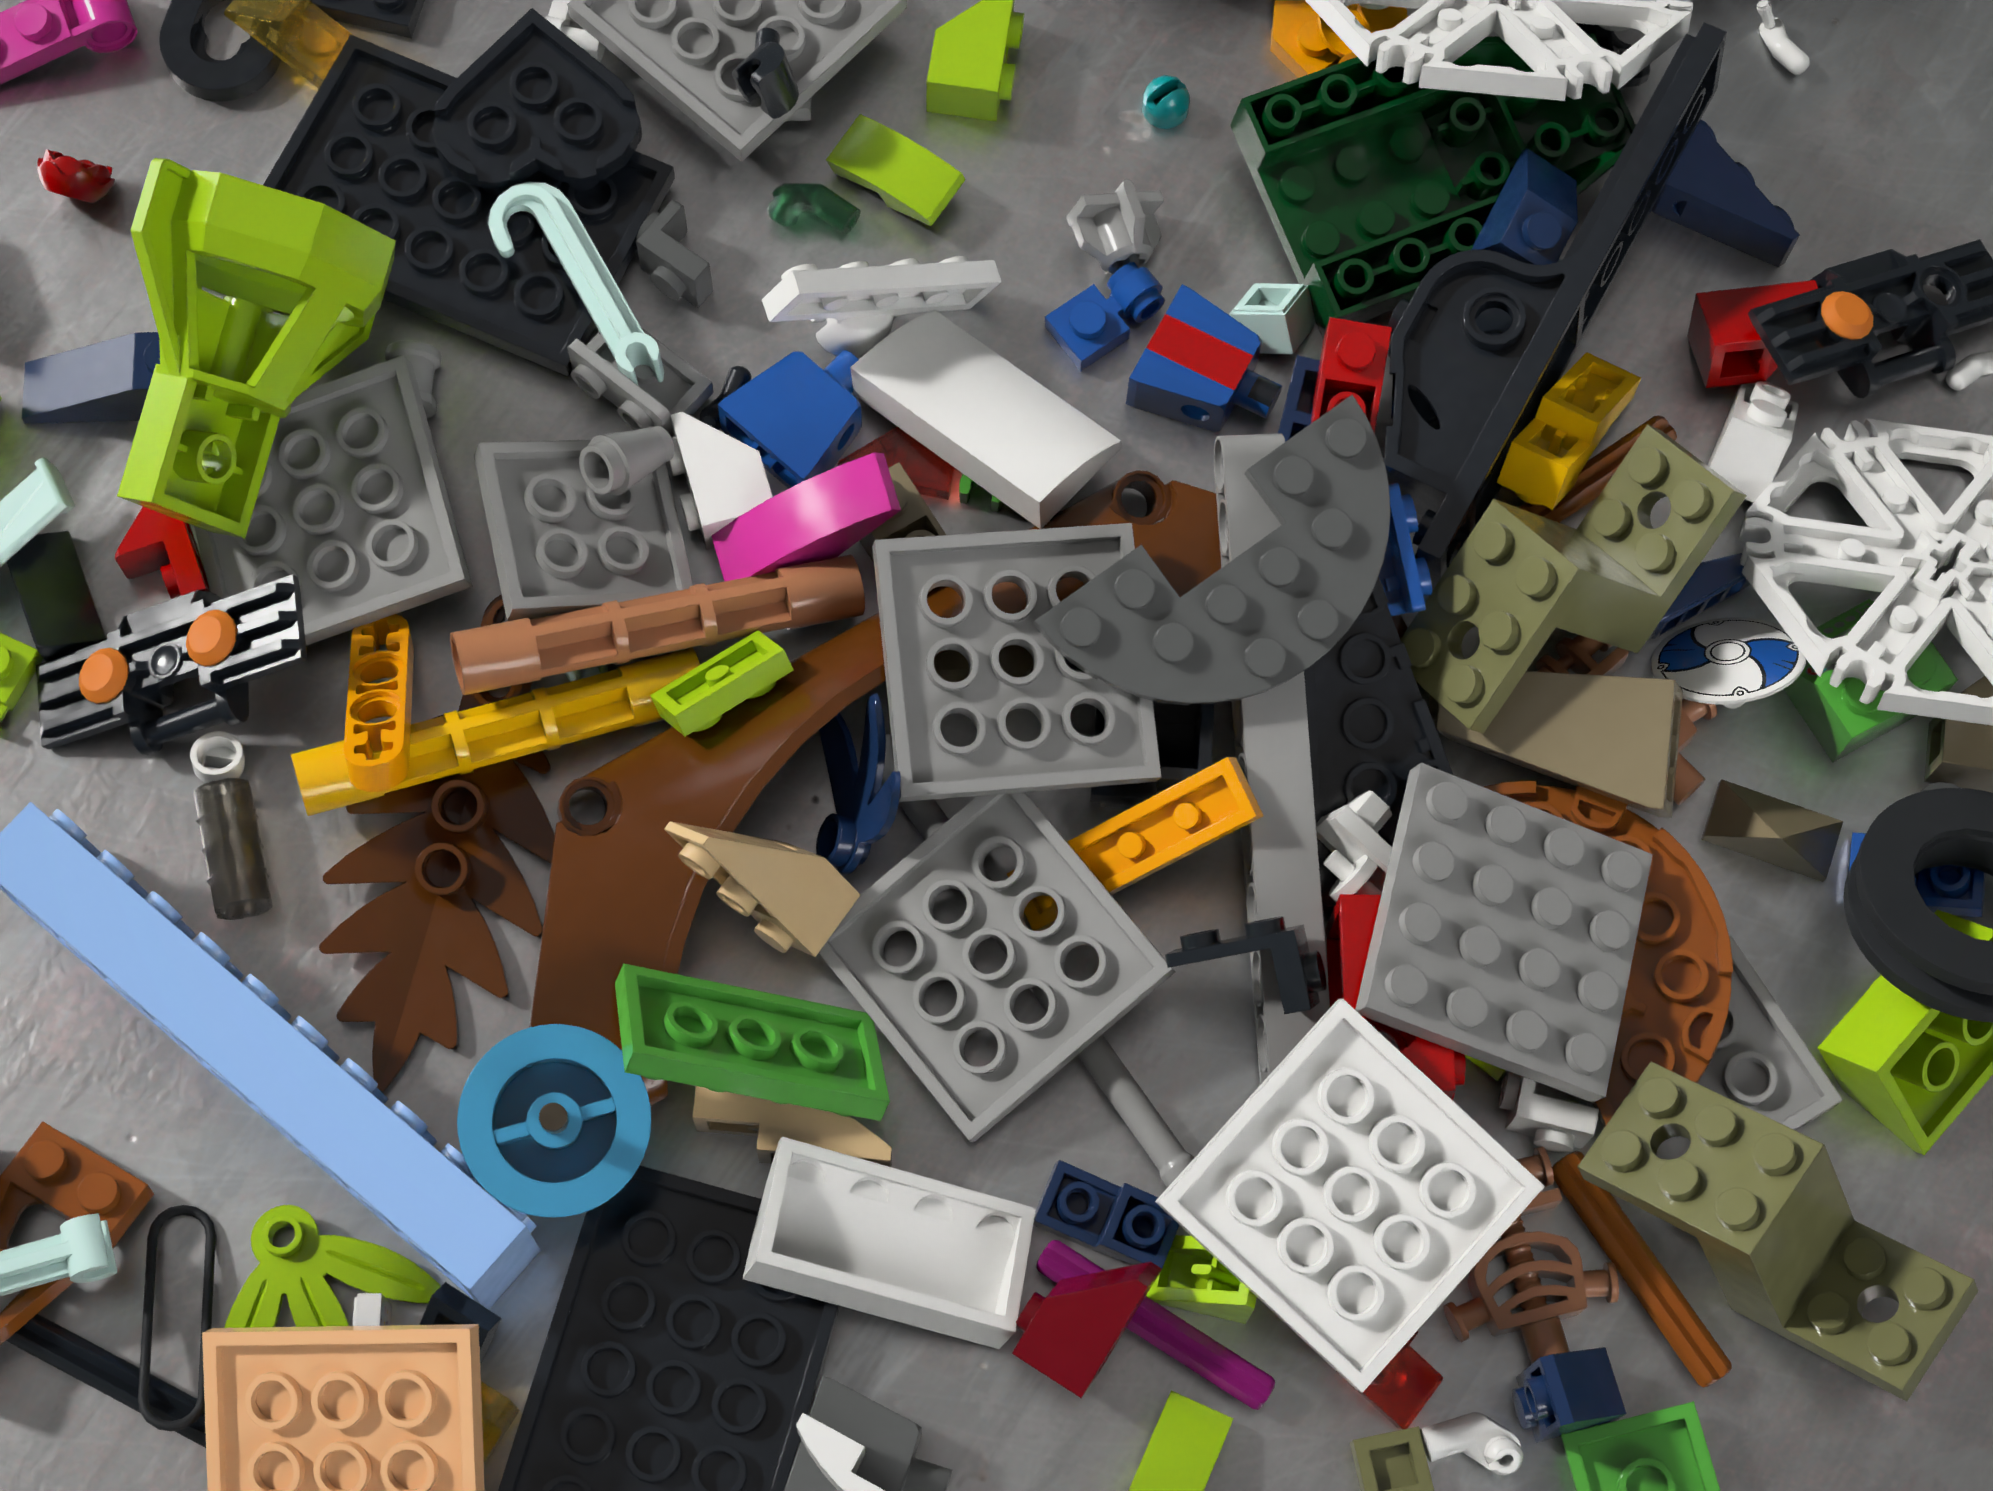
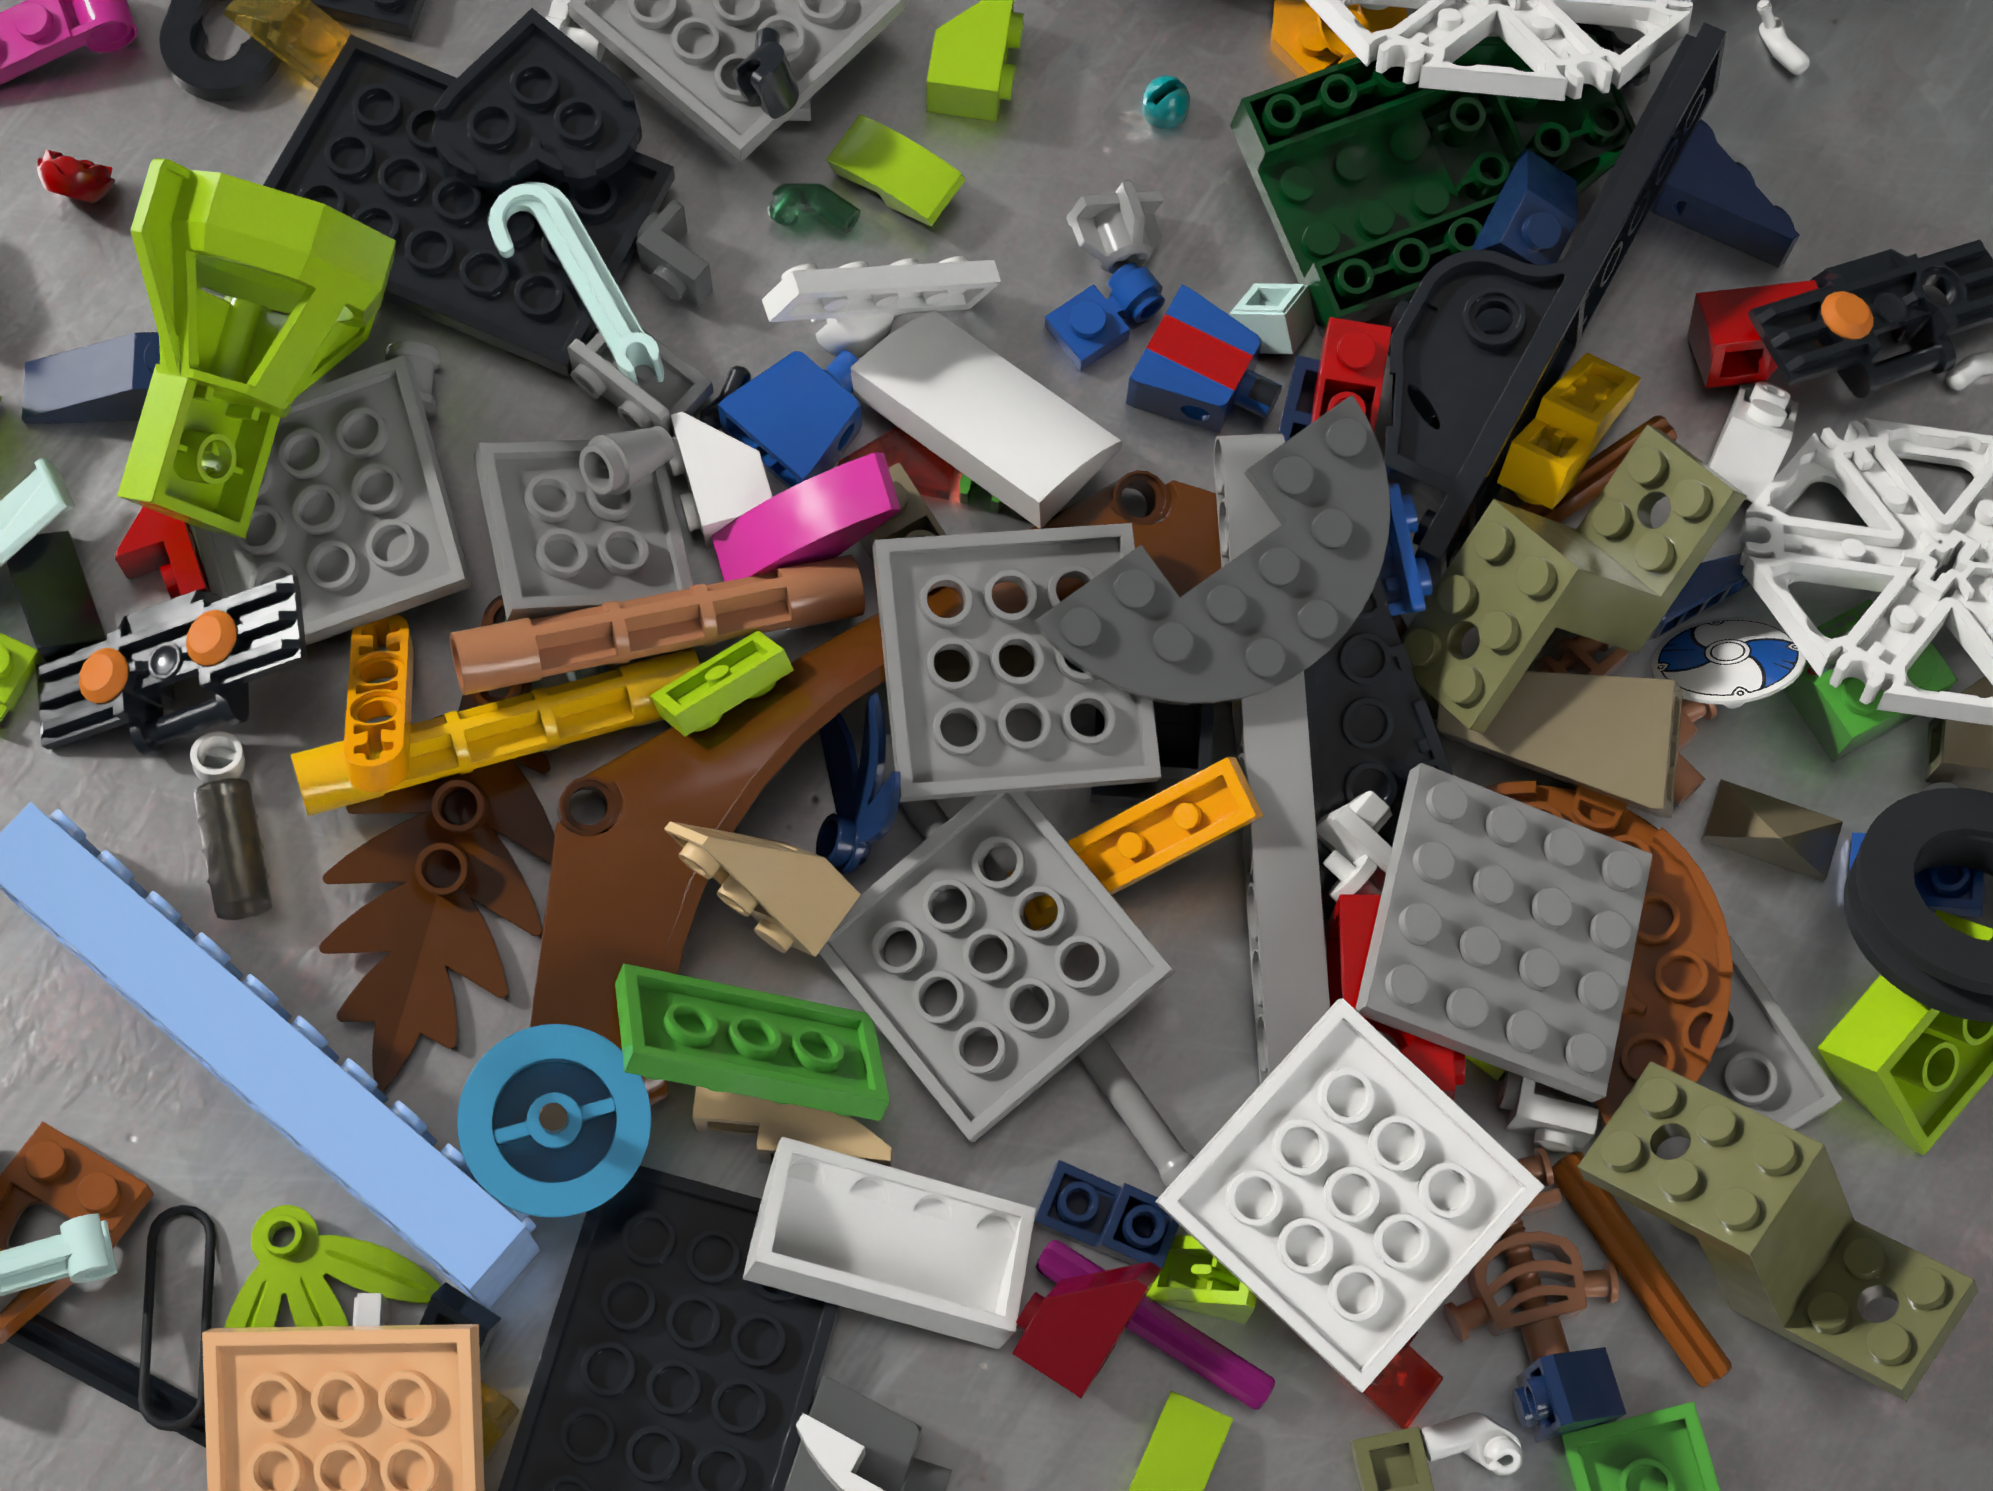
black bracket [1165,916,1327,1014] -> none

